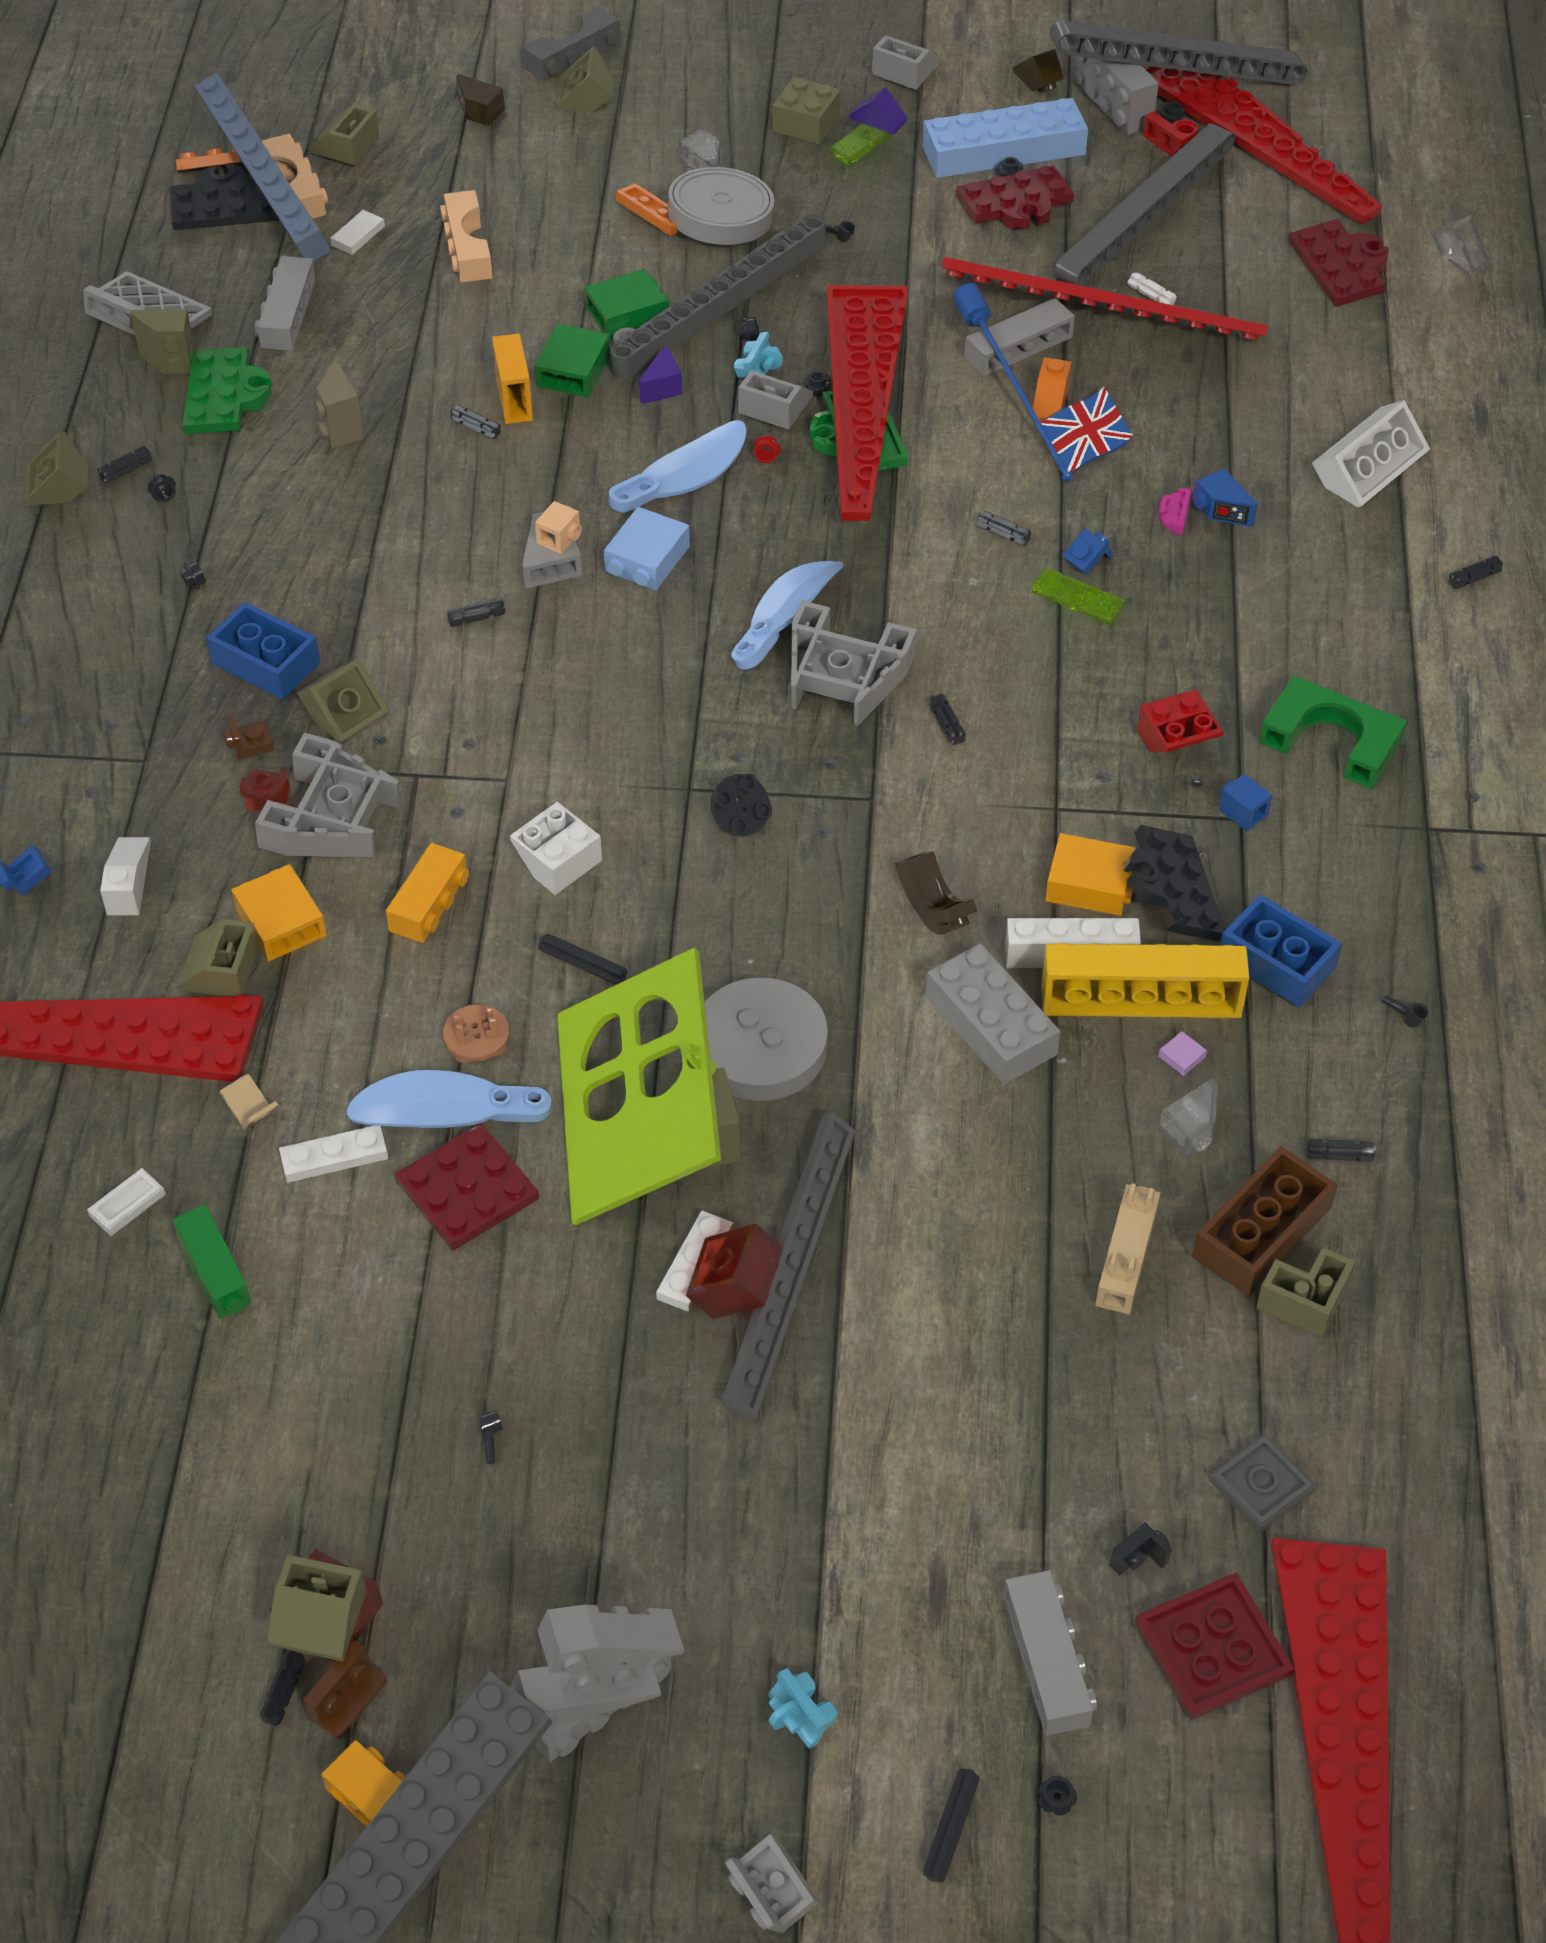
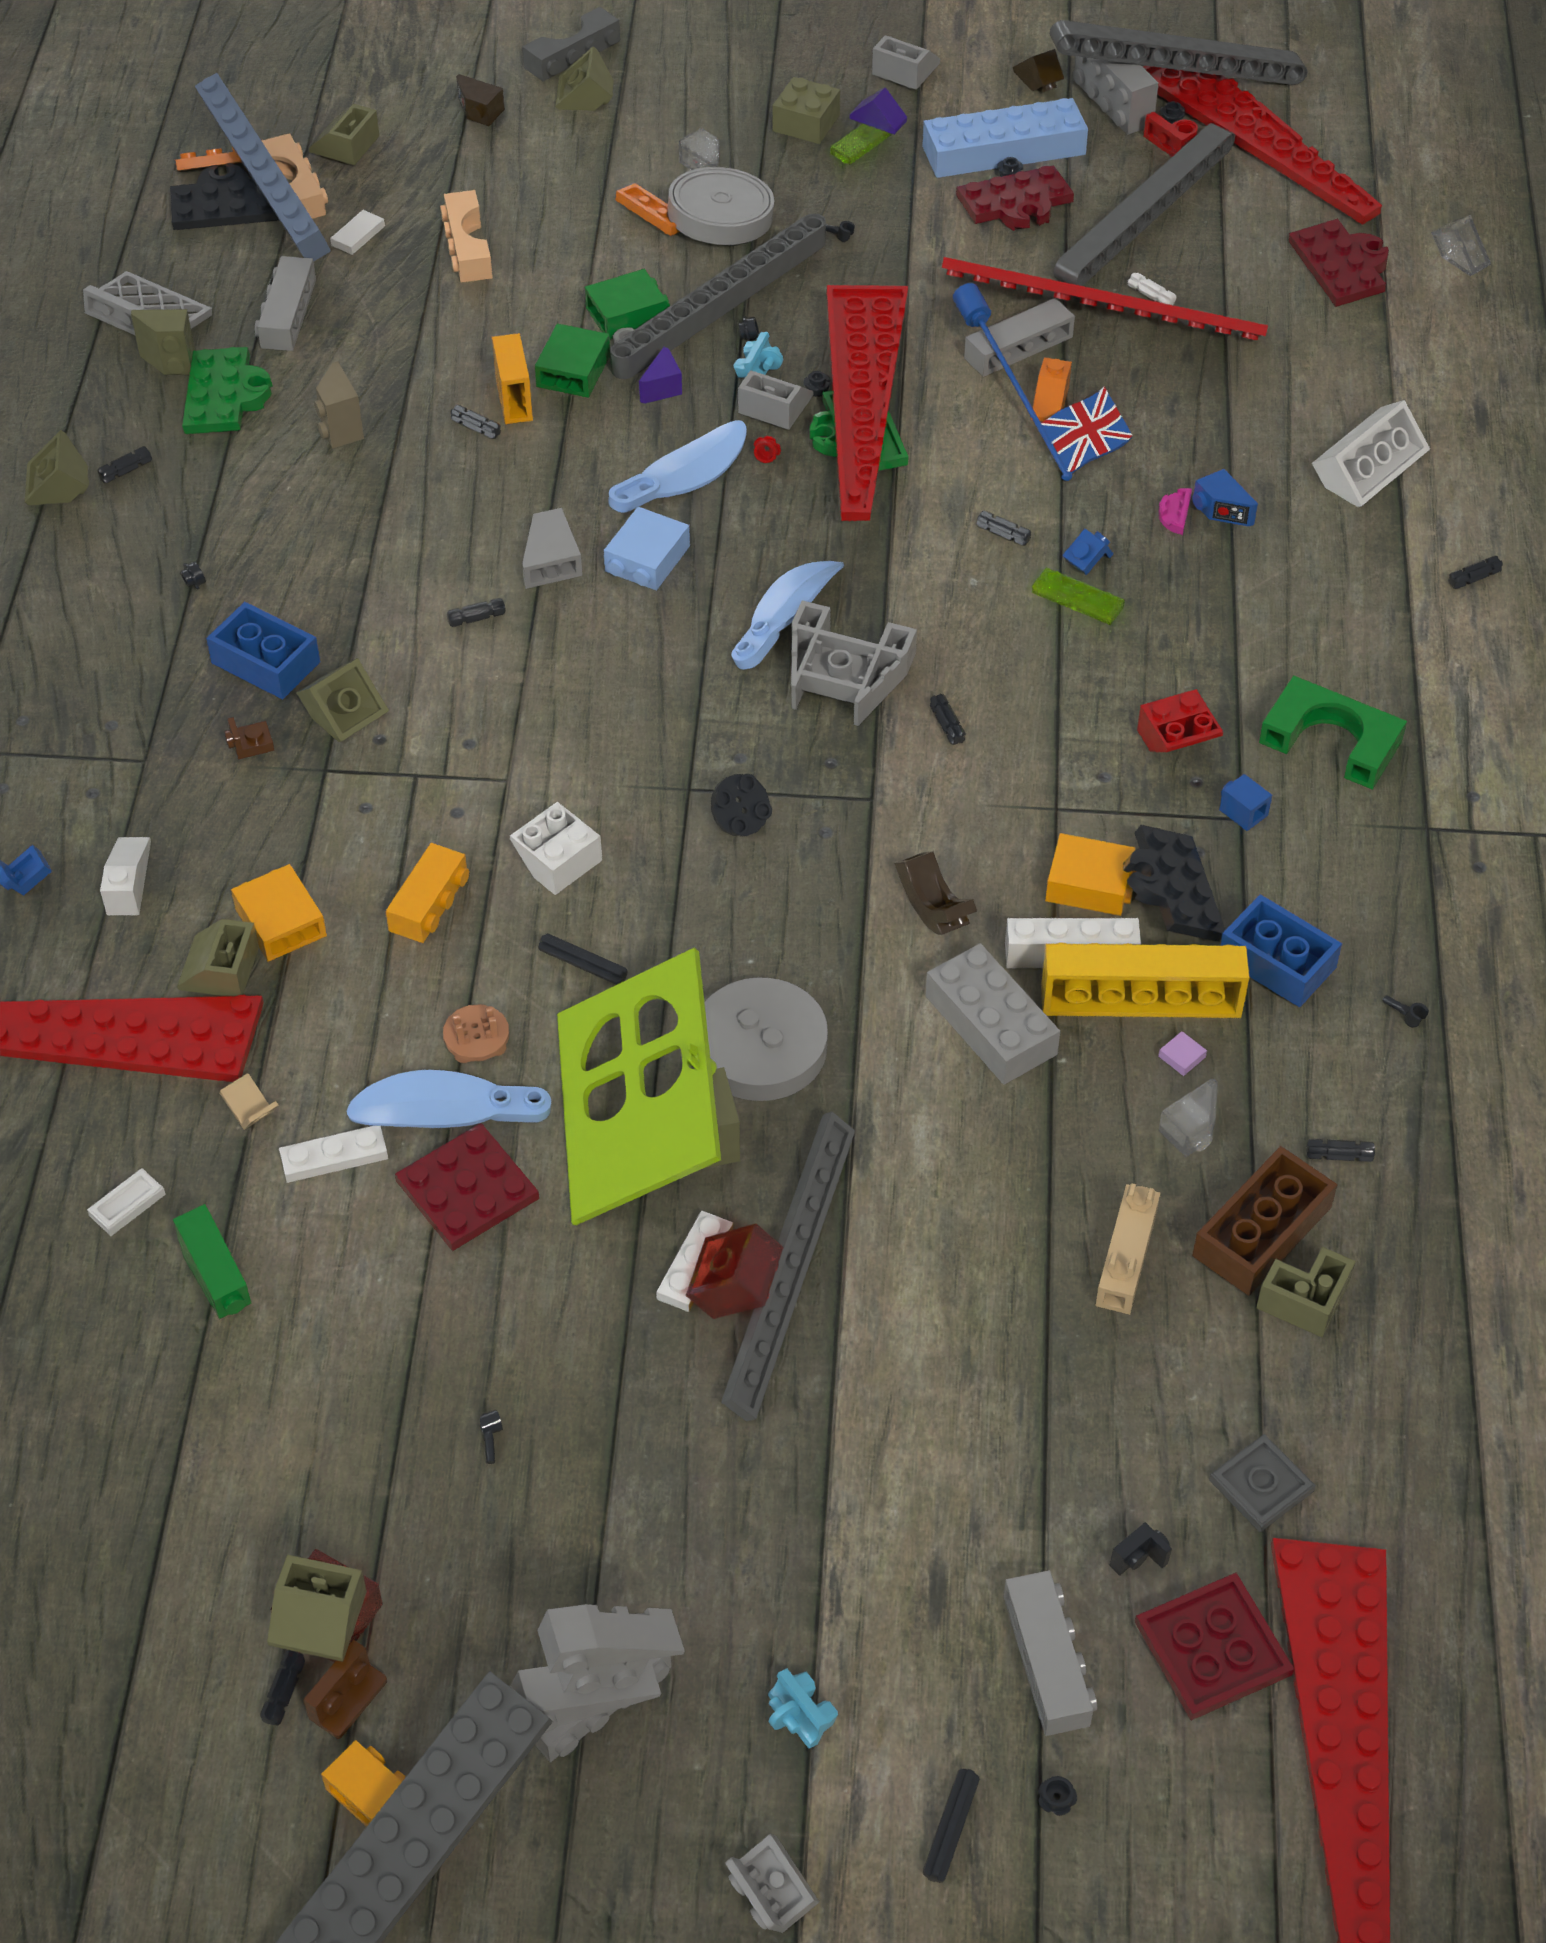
black plate [148,474,176,502] -> none
clear red brick [240,769,291,811] -> none
light grey wedge [255,733,400,858] -> none
light nougat brick [535,501,582,554] -> none

